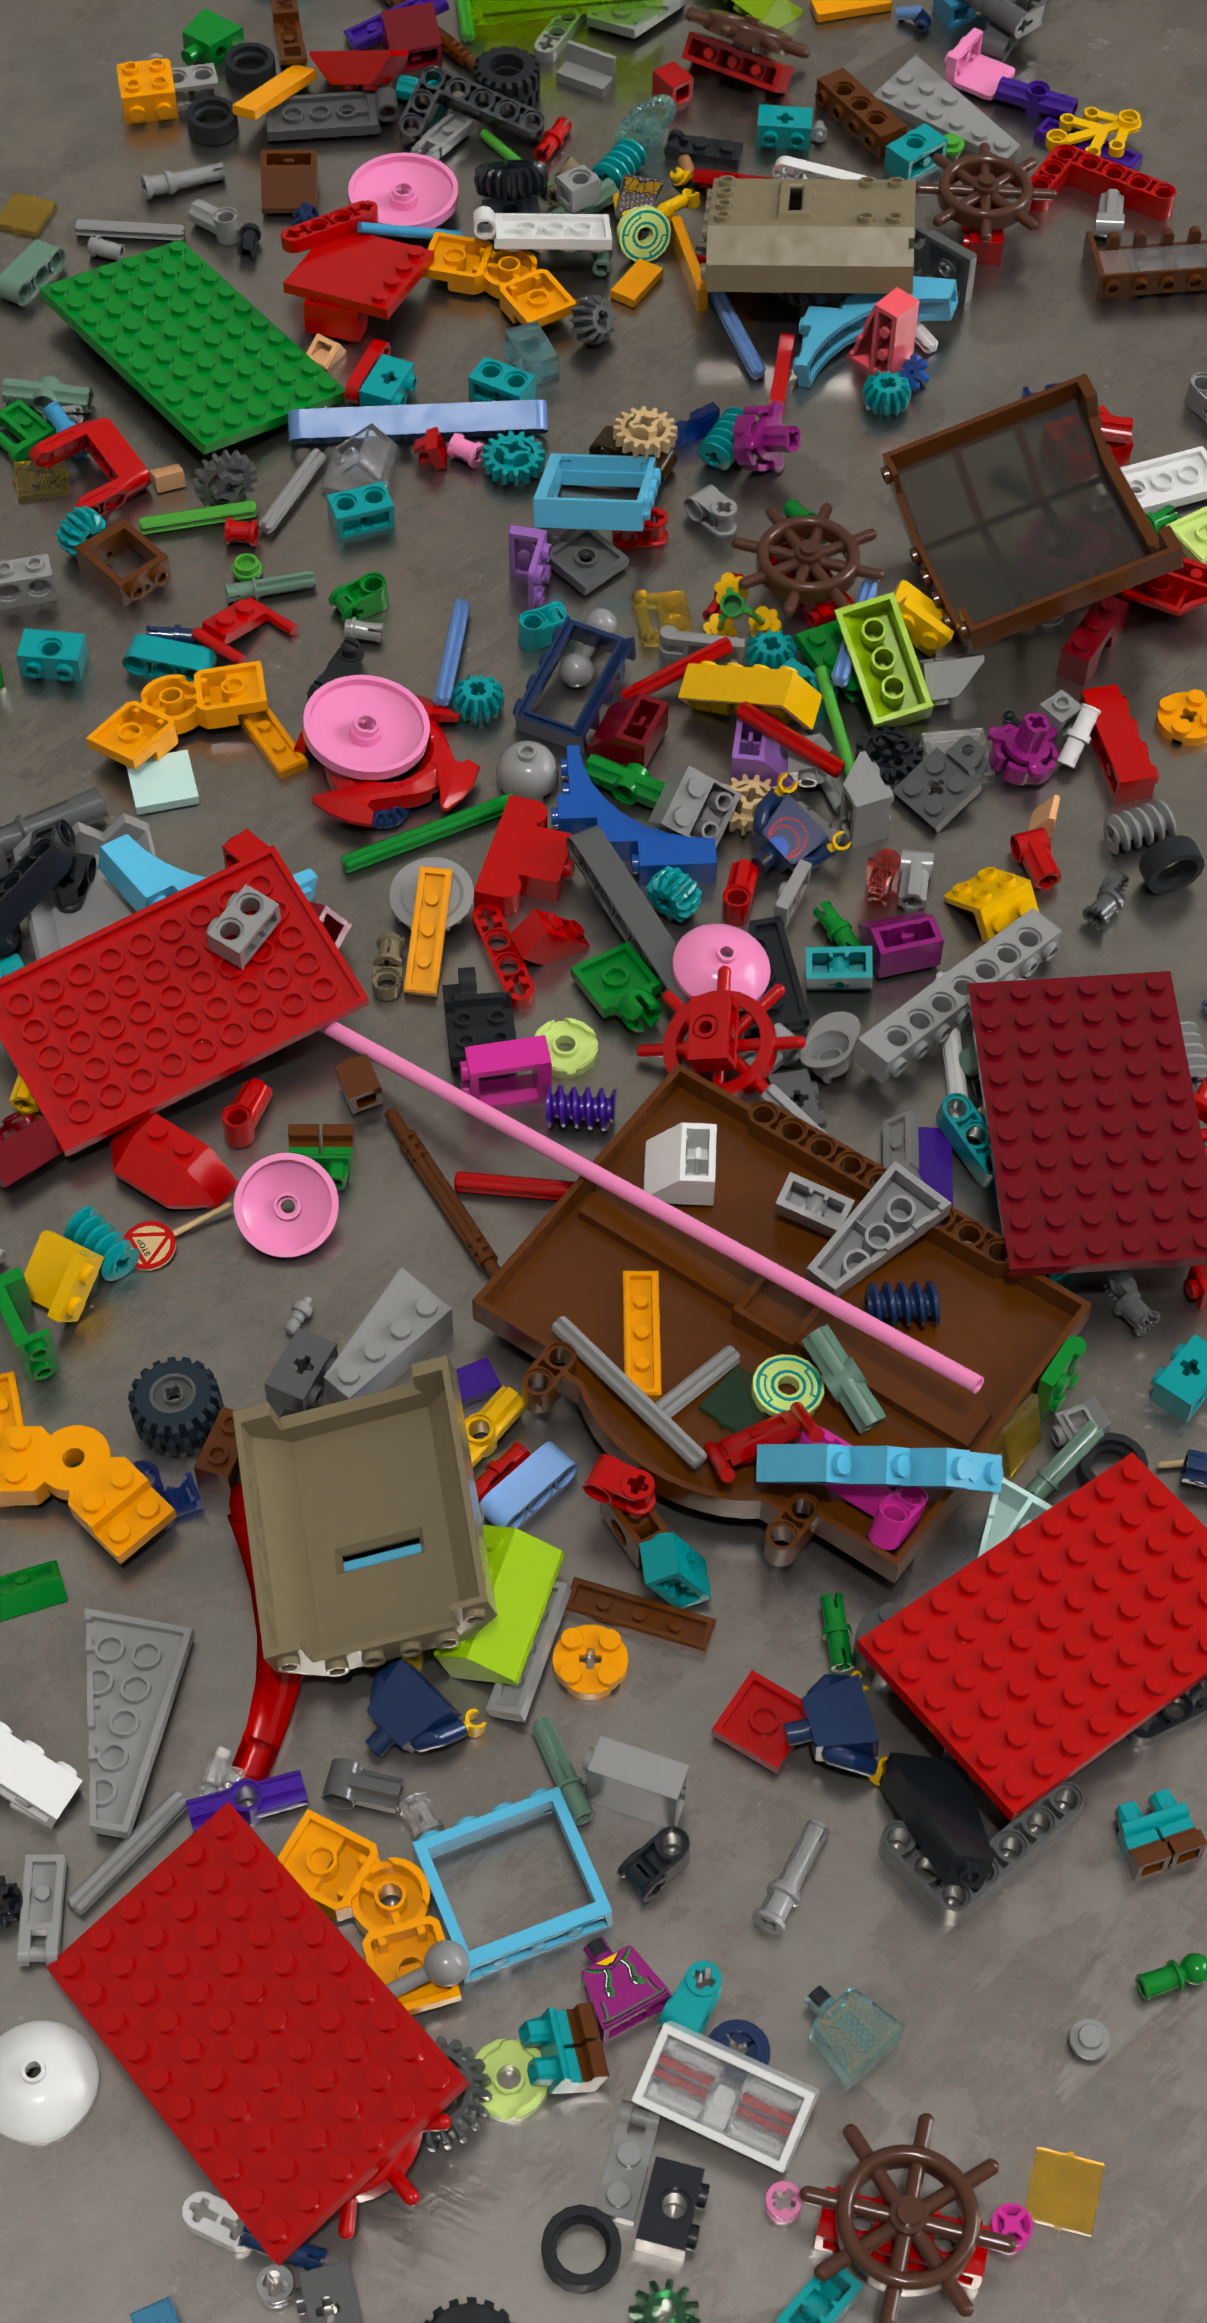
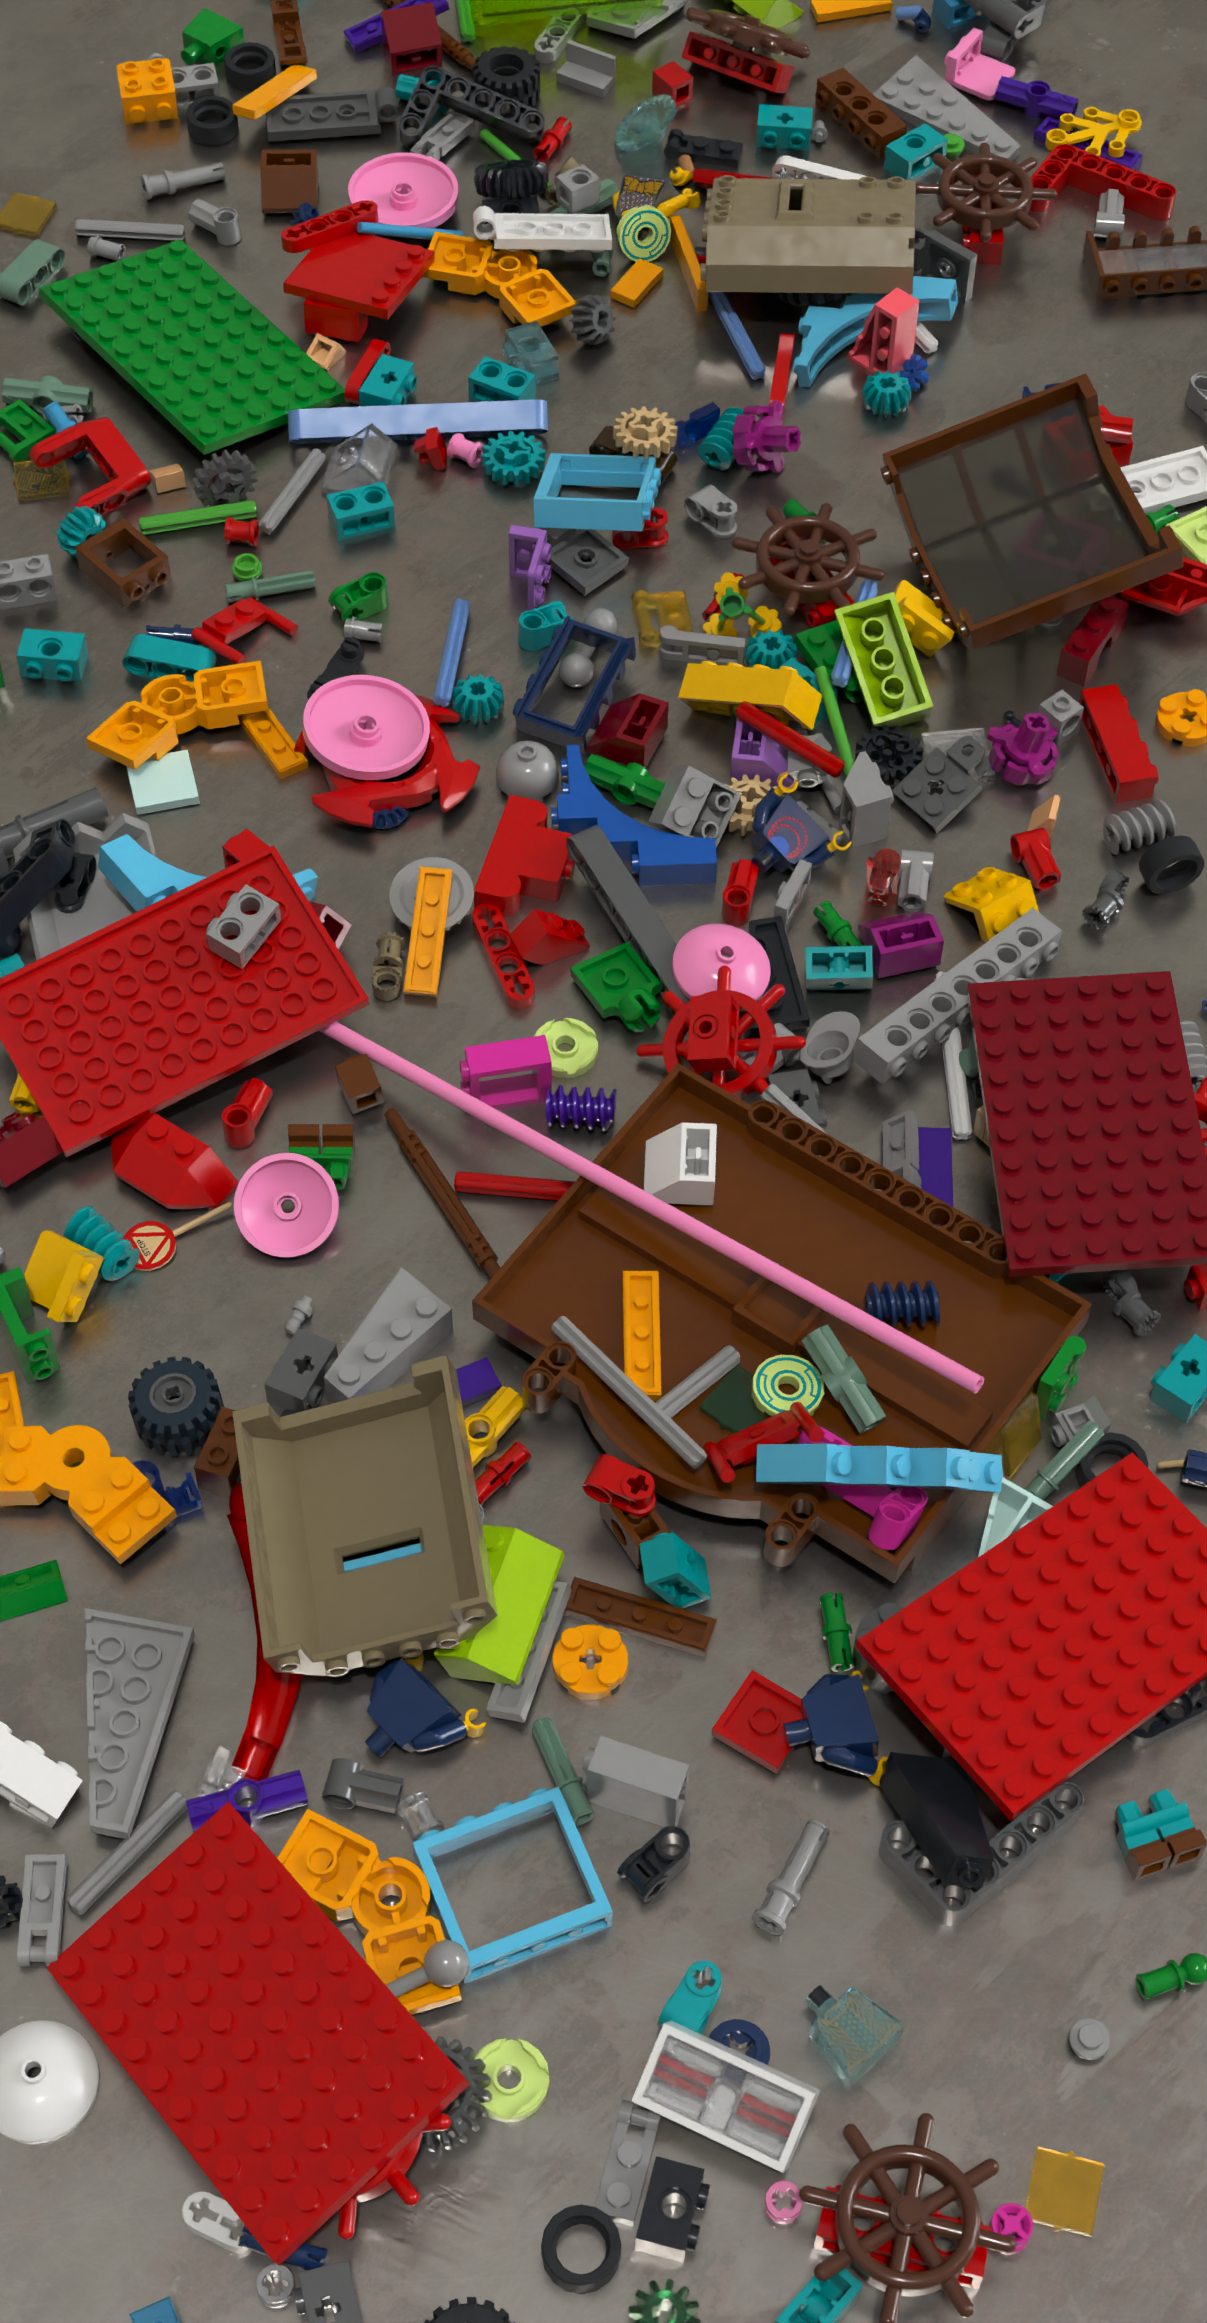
black pin [237,223,261,260] -> none
red wedge [310,50,409,90] -> none
green axle [340,792,514,873] -> none
black plate [442,967,517,1068] -> none
light blue beam [480,1441,579,1529] -> none
teal hips [518,2002,610,2094] -> none
magenta torso [581,1937,671,2044] -> none
teal piece [591,138,647,190] -> none
red axle [620,637,733,700] -> none
teal gear [646,866,702,922] -> none
light grey brick [775,1172,855,1238] -> none
light grey wedge [805,1161,952,1297] -> none
light grey slope [918,653,984,706] -> none
teal beam [936,1093,995,1189] -> none
white pin [1057,703,1101,769] -> none

